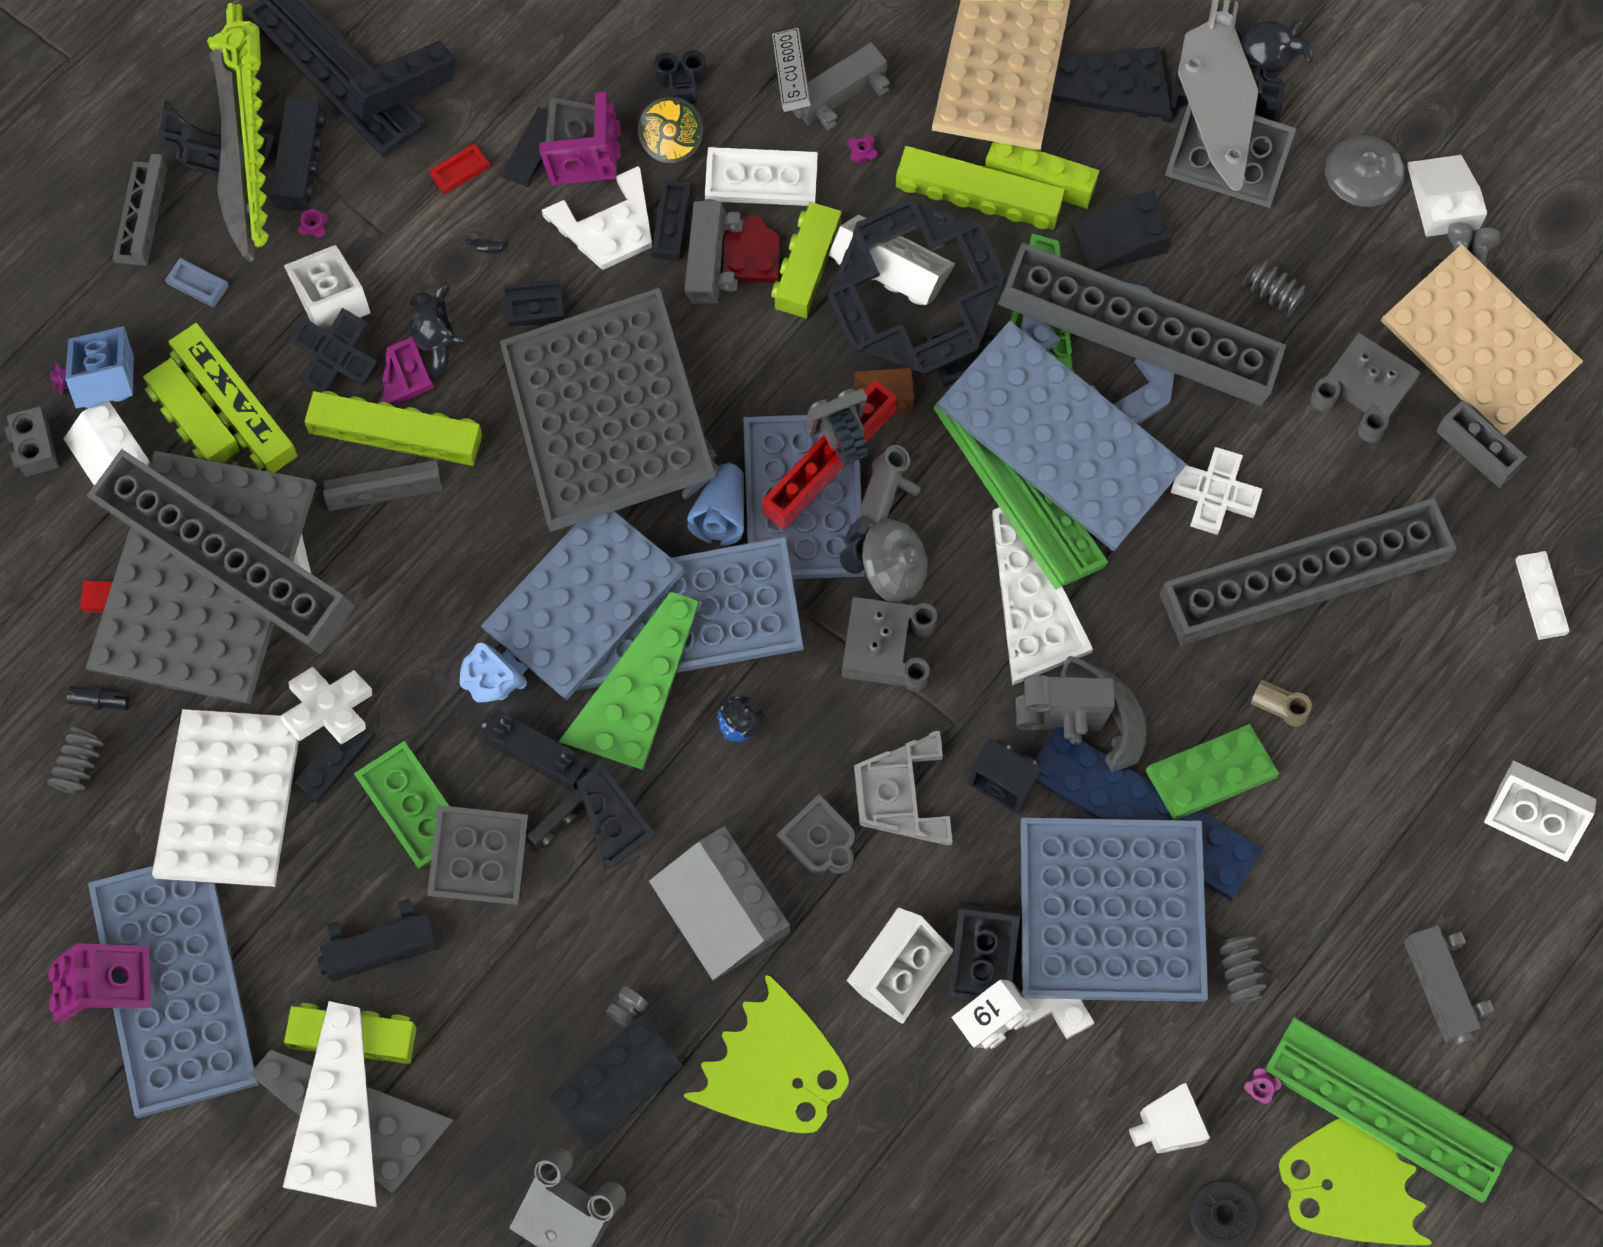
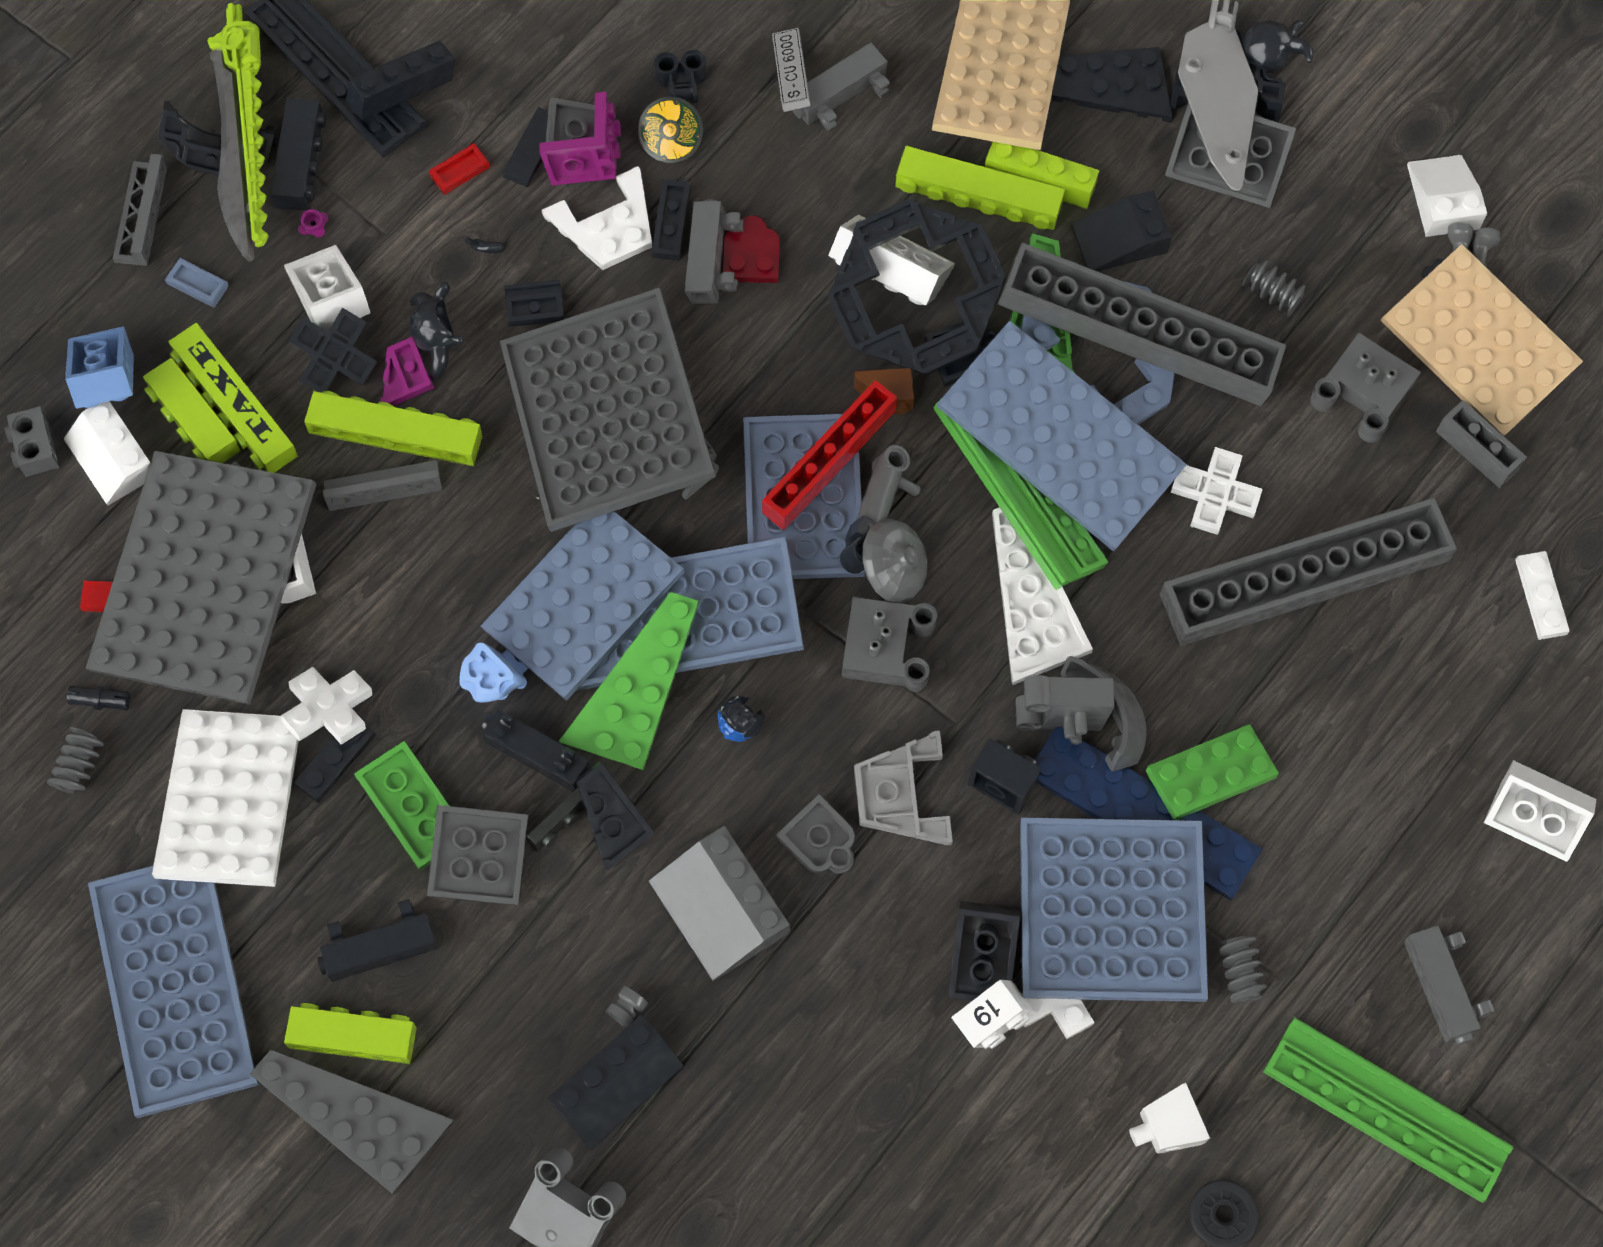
magenta bracket [48,943,151,1022] -> none
magenta plate [50,362,69,395] -> none
dark grey brick [87,449,355,655] -> none
white wing [283,1001,377,1207] -> none
lime piece [684,975,849,1133] -> none
medium blue cone [687,463,744,545] -> none
white plate [705,147,818,206] -> none
lime brick [771,202,842,319] -> none
plate [805,388,868,465] -> none
magenta plate [847,135,877,163] -> none
white slope [847,908,954,1024] -> none
magenta plate [1244,1068,1282,1104] -> none
dark tan piece [1251,679,1312,727] -> none
lime piece [1279,1118,1432,1245] -> none
dark grey hat [1324,134,1405,207] -> none

